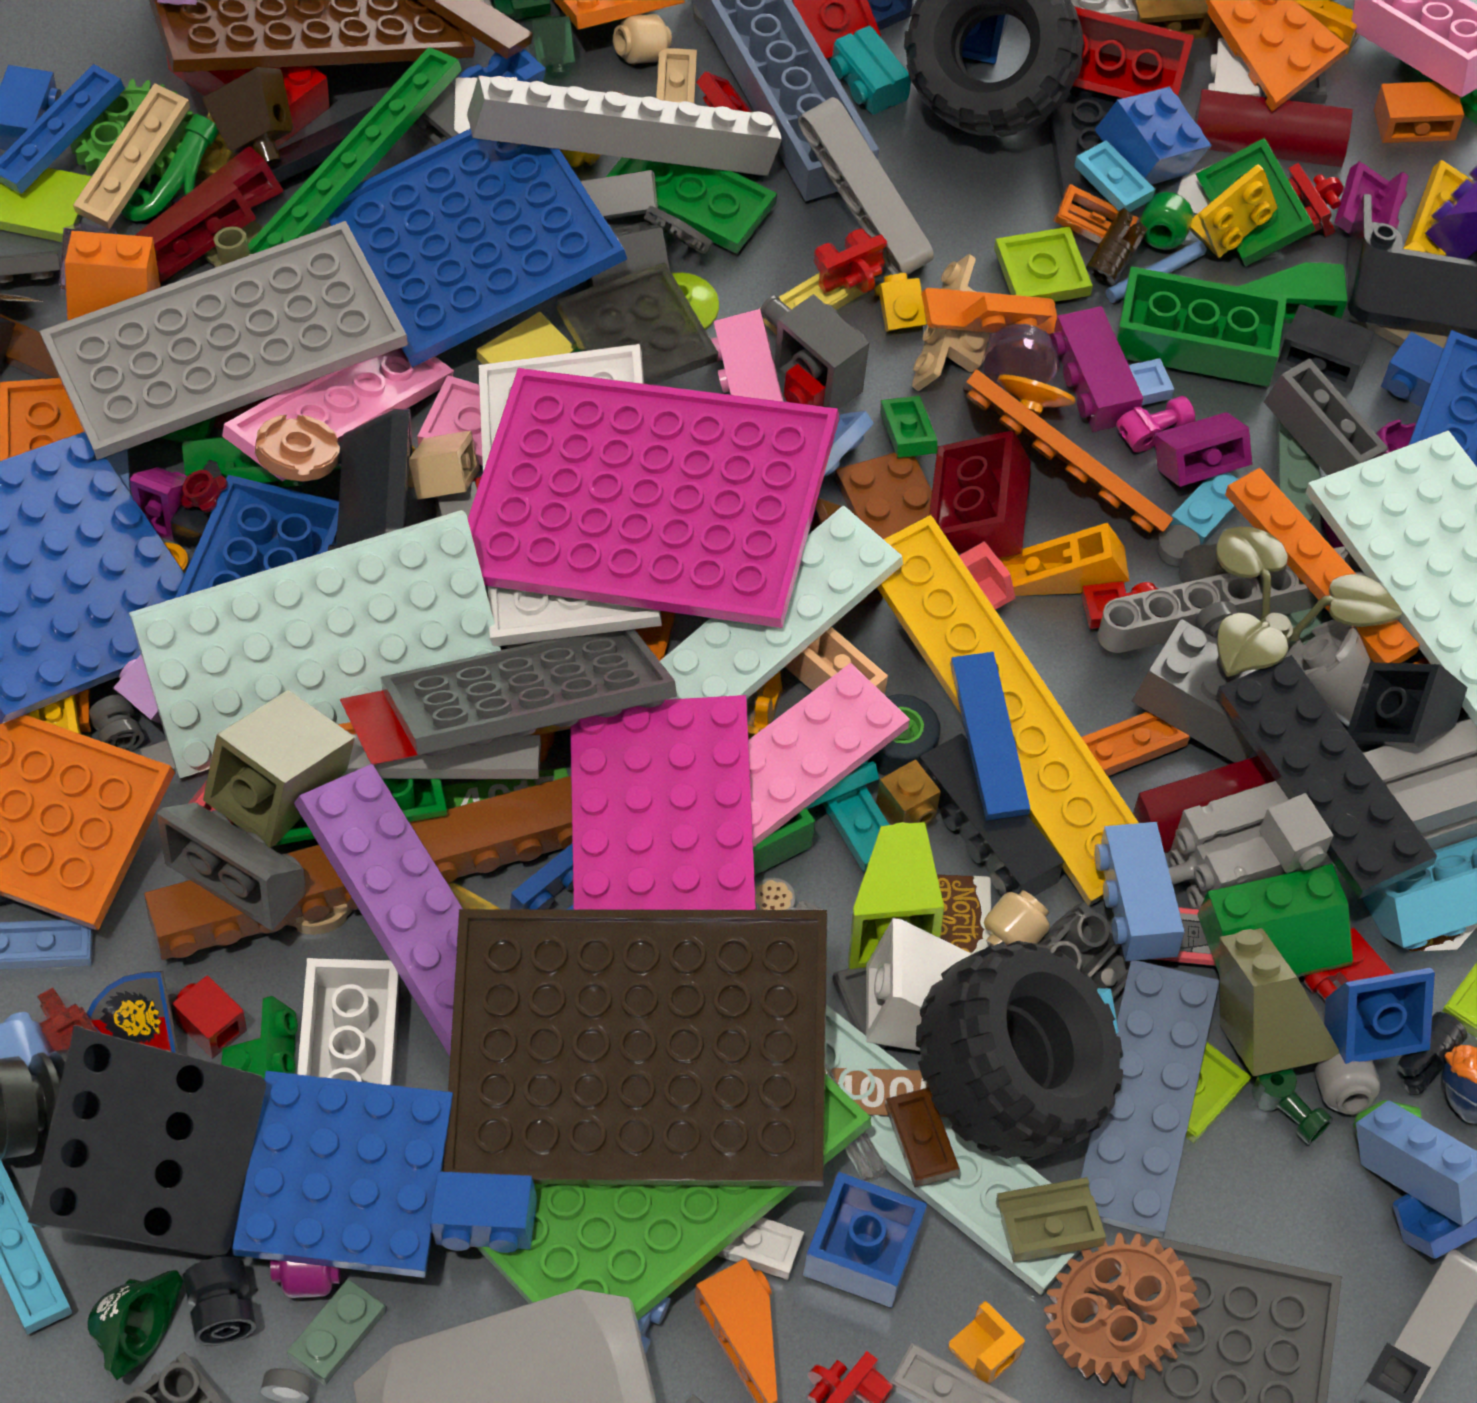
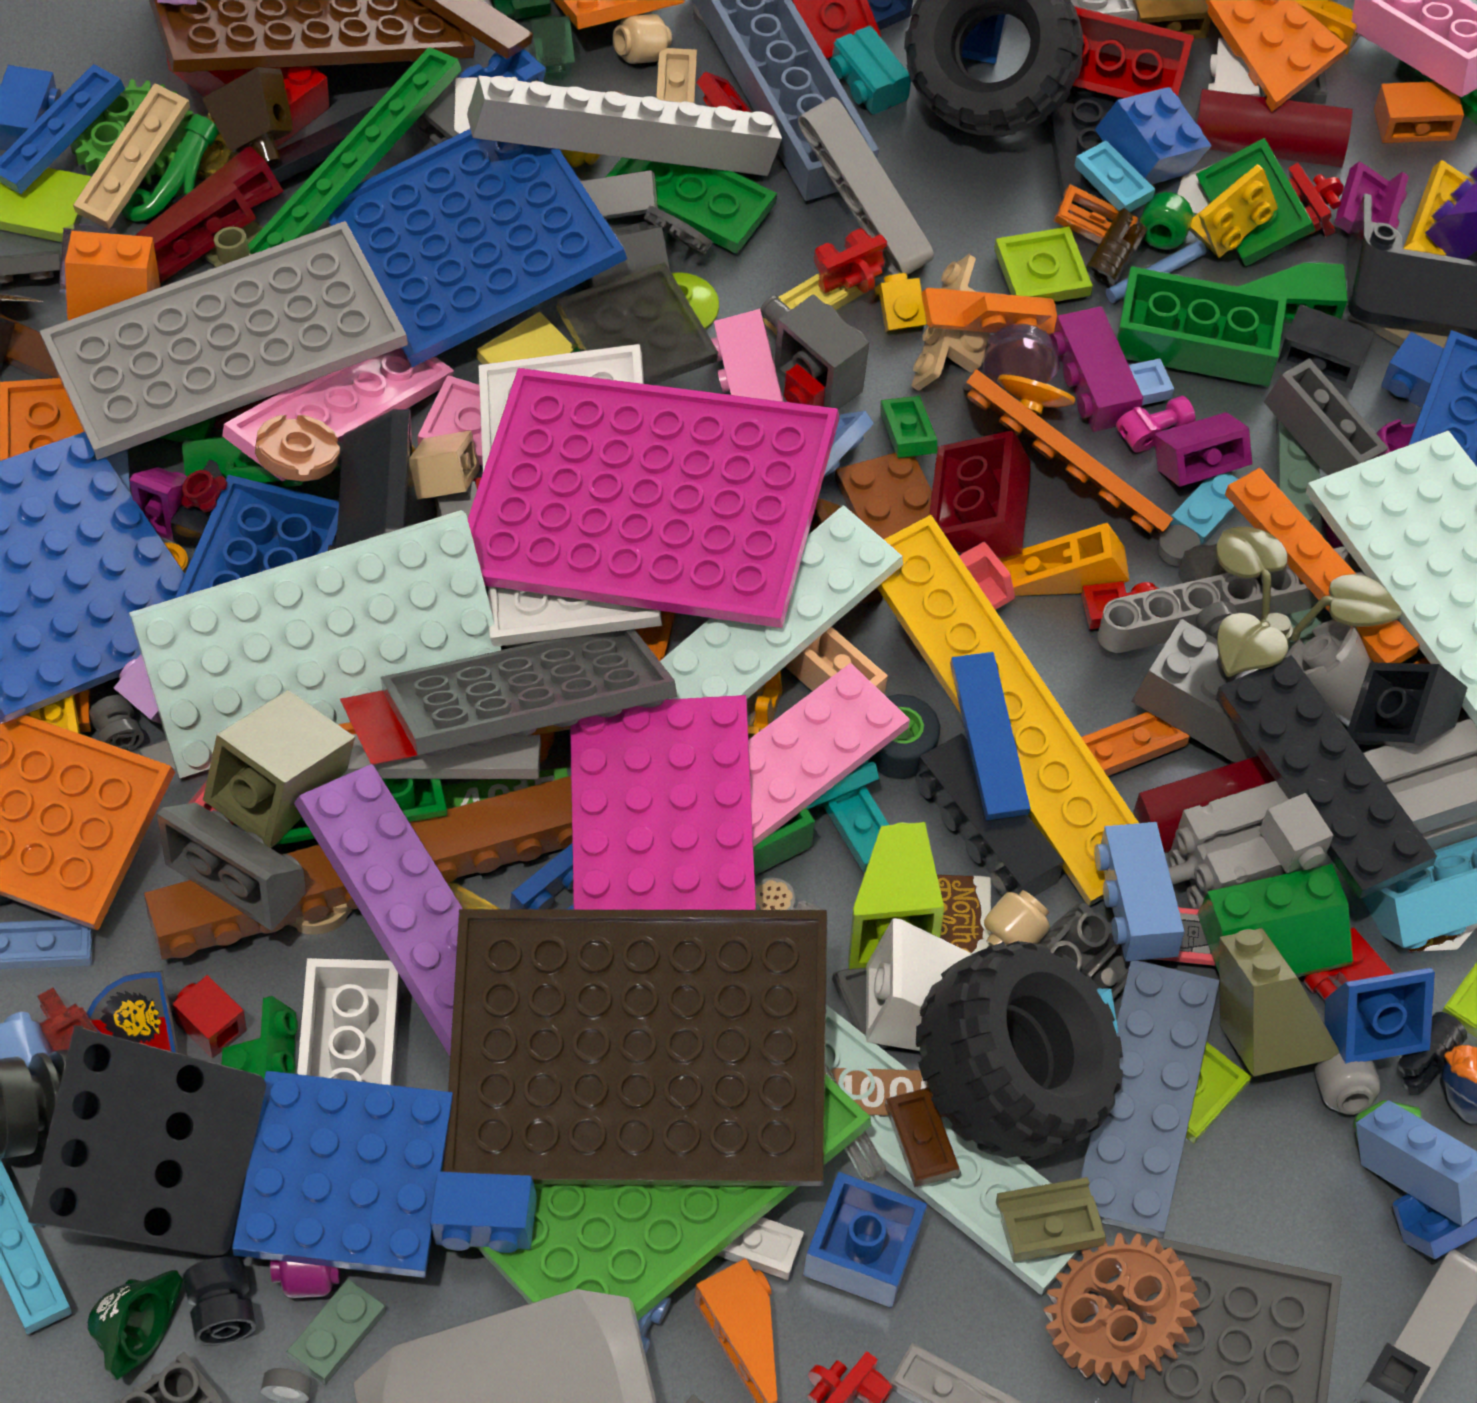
pearl gold brick [876,759,941,825] -> none
light orange panel [948,1301,1025,1385] -> none
dark green leg [1252,1068,1333,1145] -> none

